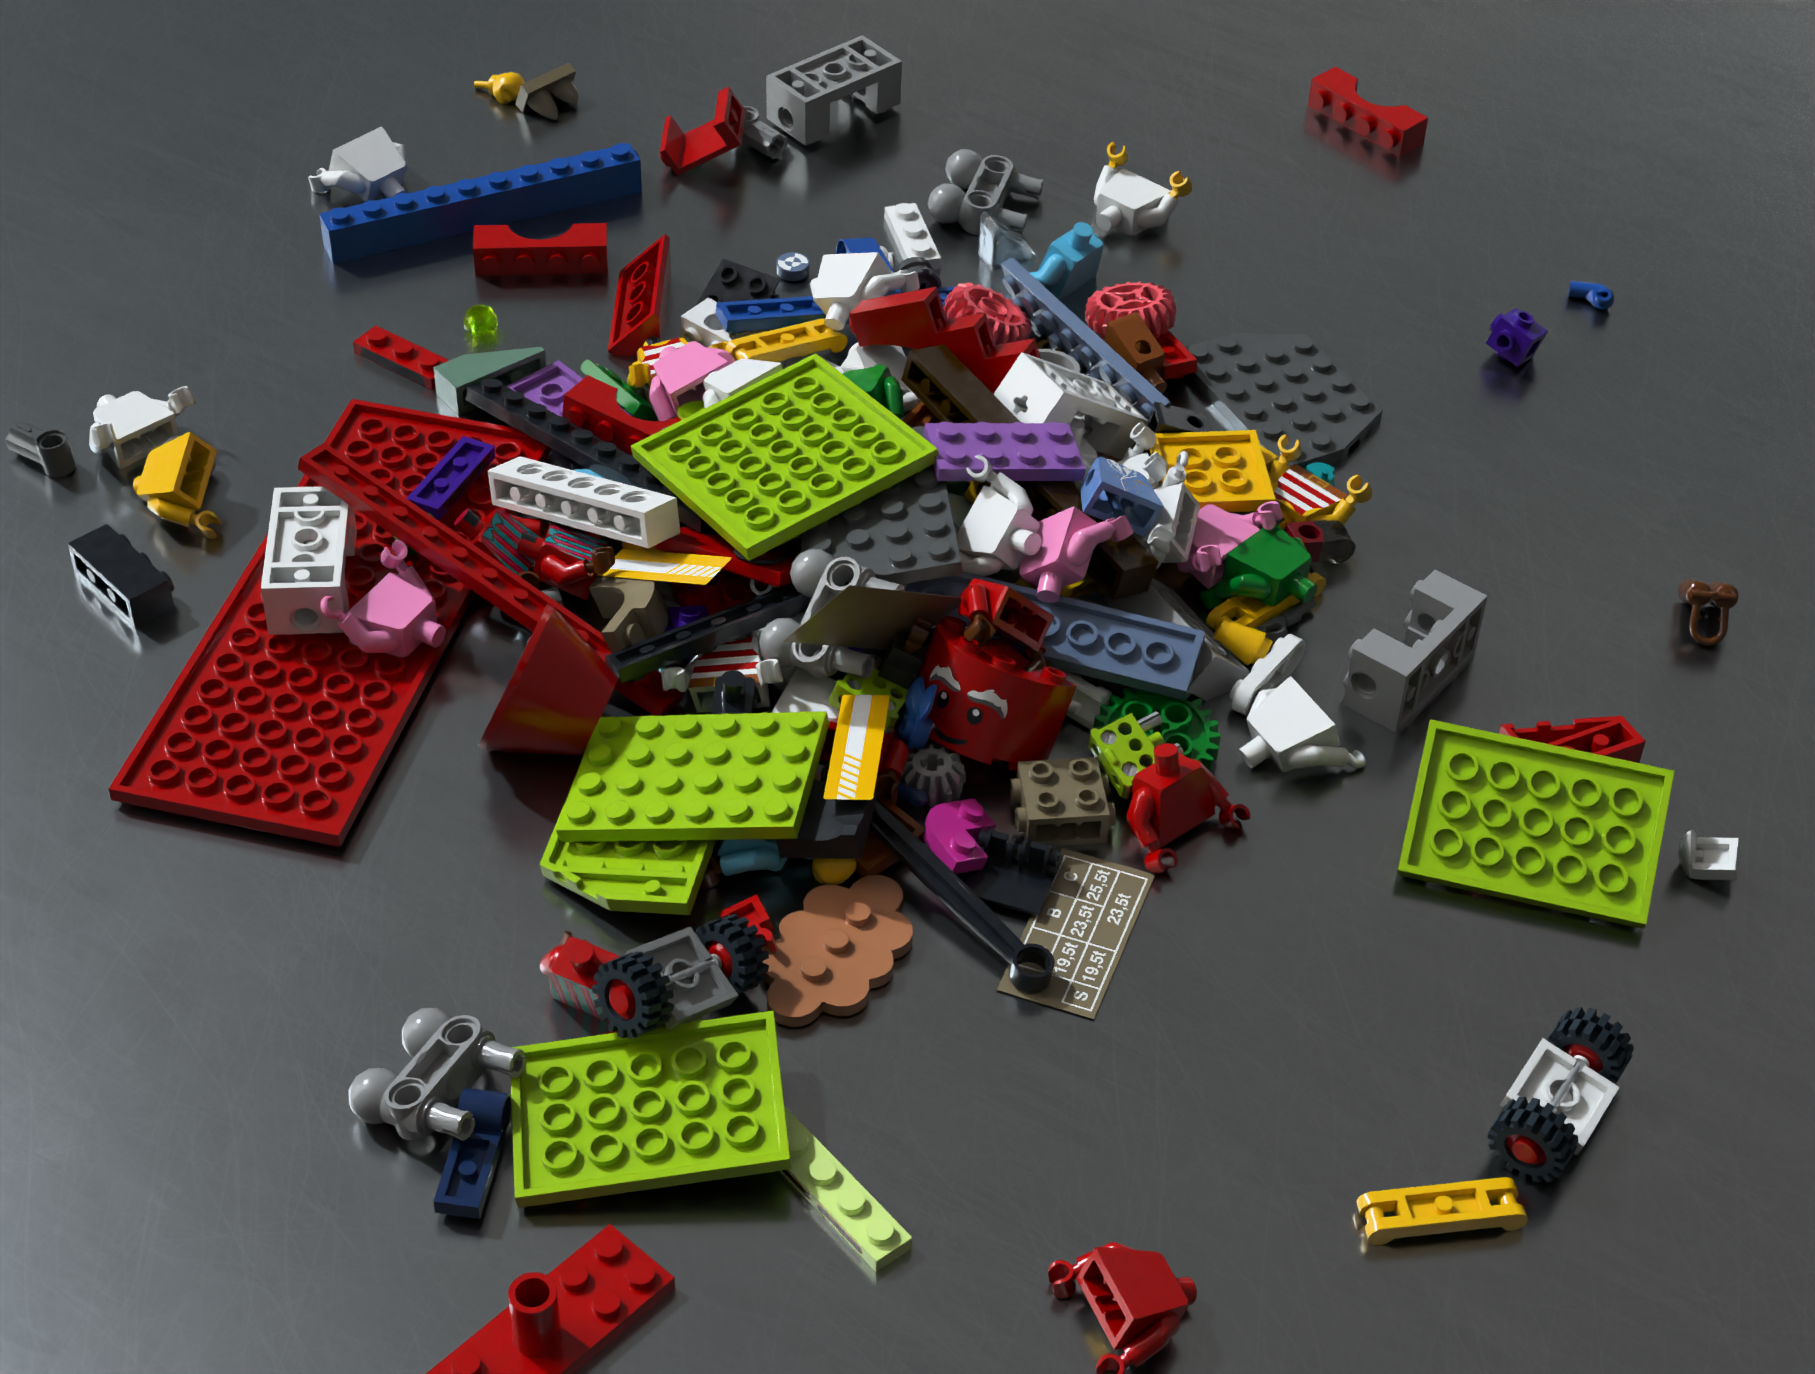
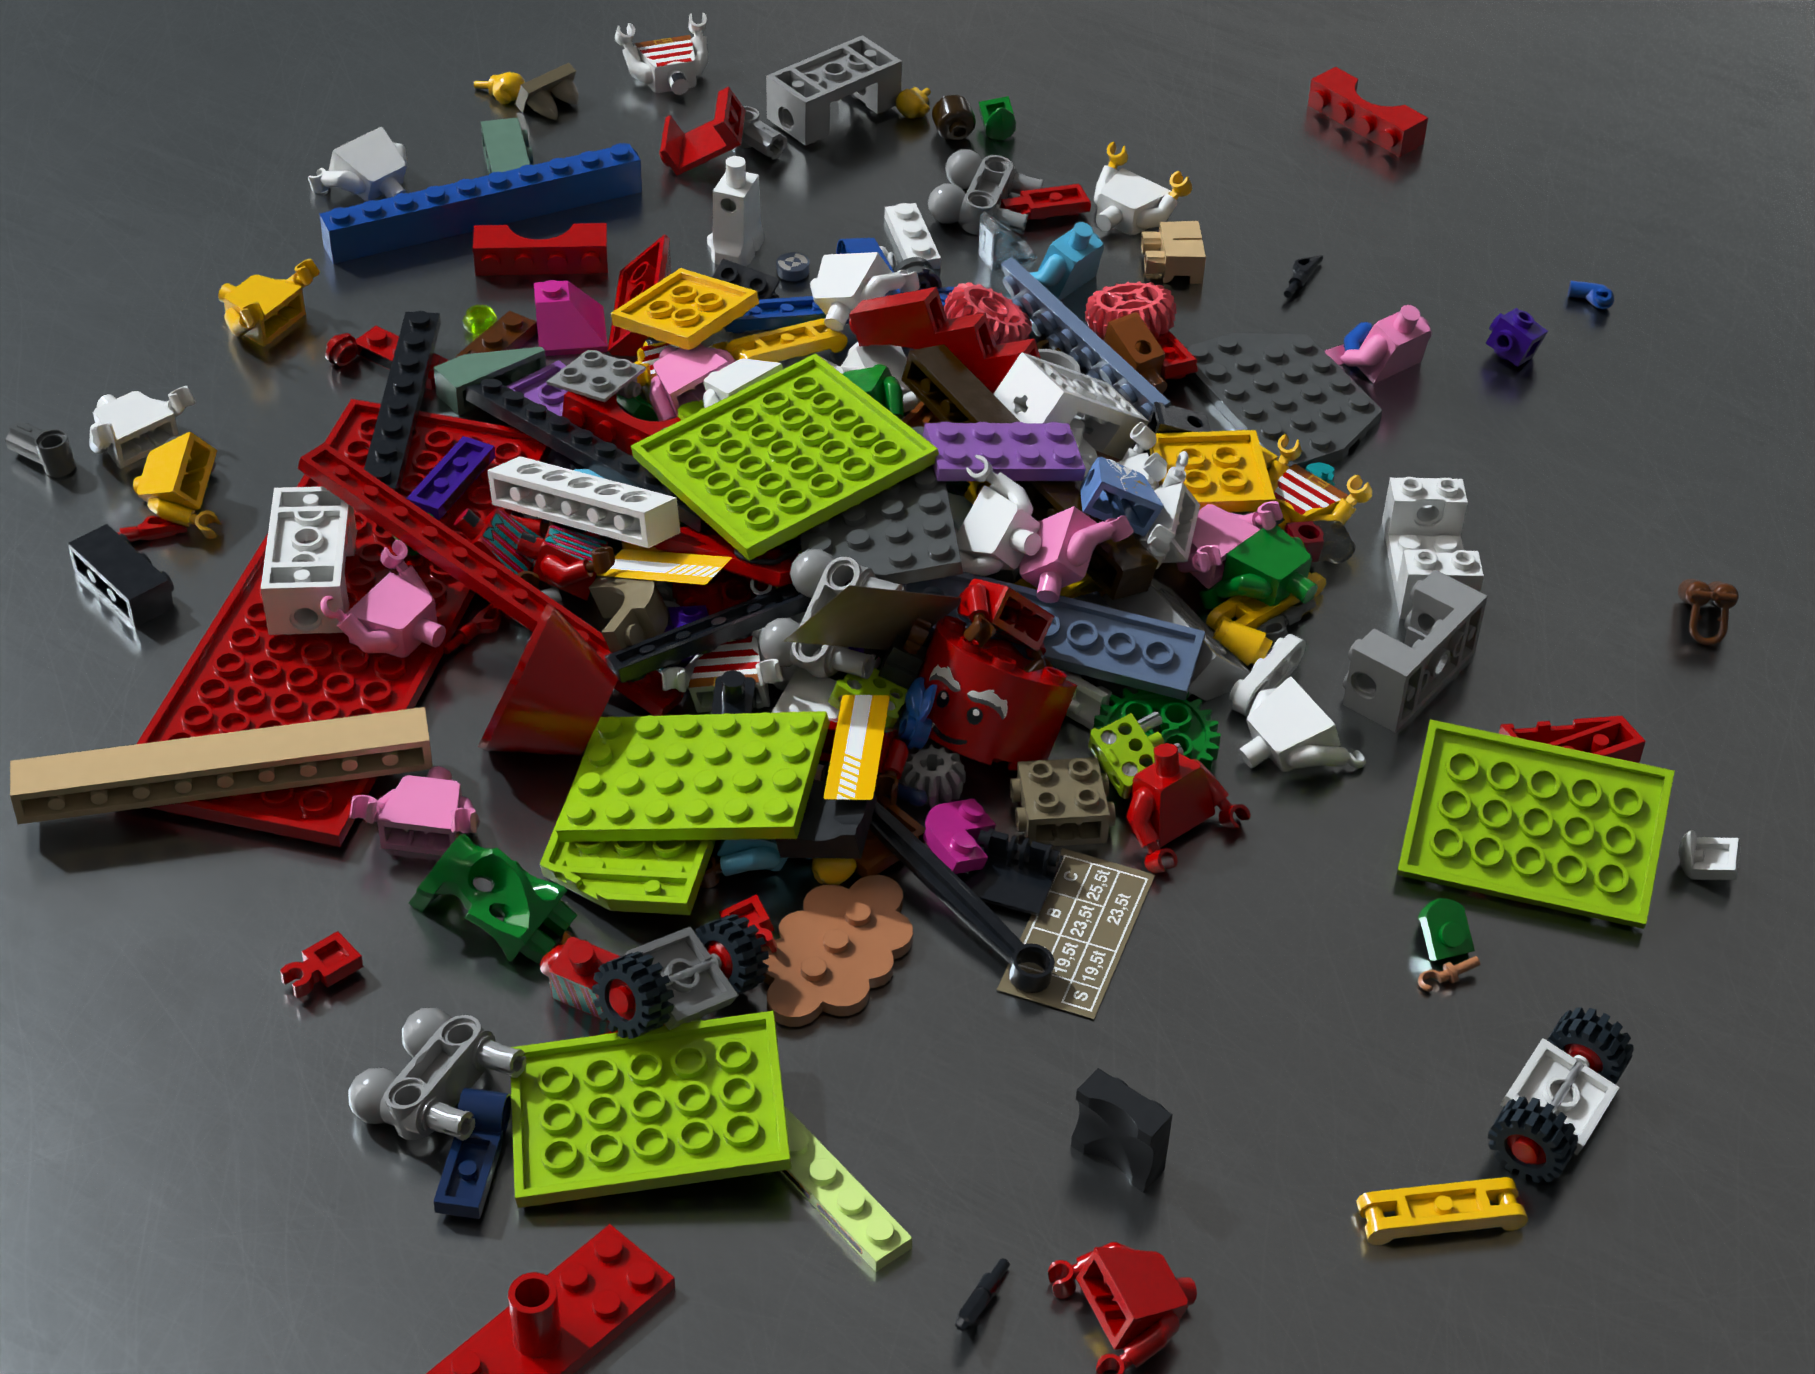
none -> tan brick [10,707,433,824]
none -> red hand [117,516,187,543]
none -> yellow torso [218,258,320,347]
none -> red plate [280,931,363,998]
none -> red plate [325,333,359,366]
none -> bright pink torso [349,766,480,856]
none -> black plate [364,311,441,493]
none -> green hips [408,833,578,964]
none -> red hand [444,603,501,654]
none -> reddish brown hinge [455,311,538,358]
none -> sand green brick [480,118,535,174]
none -> dark pink slope [534,280,608,356]
none -> light grey hinge [546,350,646,402]
none -> yellow plate [611,268,759,350]
none -> white torso [615,13,708,95]
none -> white piece [707,156,765,267]
none -> yellow piece [895,87,931,119]
none -> dark brown head [932,95,976,141]
none -> black hand [955,1258,1010,1331]
none -> green plate [979,96,1016,140]
none -> red hinge [1001,184,1091,220]
none -> black brick [1071,1068,1173,1192]
none -> tan hips [1141,221,1206,284]
none -> black hand [1284,255,1323,298]
none -> bright pink torso [1324,305,1432,384]
none -> blue arm [1344,322,1372,351]
none -> white plate [1382,477,1484,619]
none -> green plate [1418,898,1475,961]
none -> nougat hand [1418,956,1481,992]

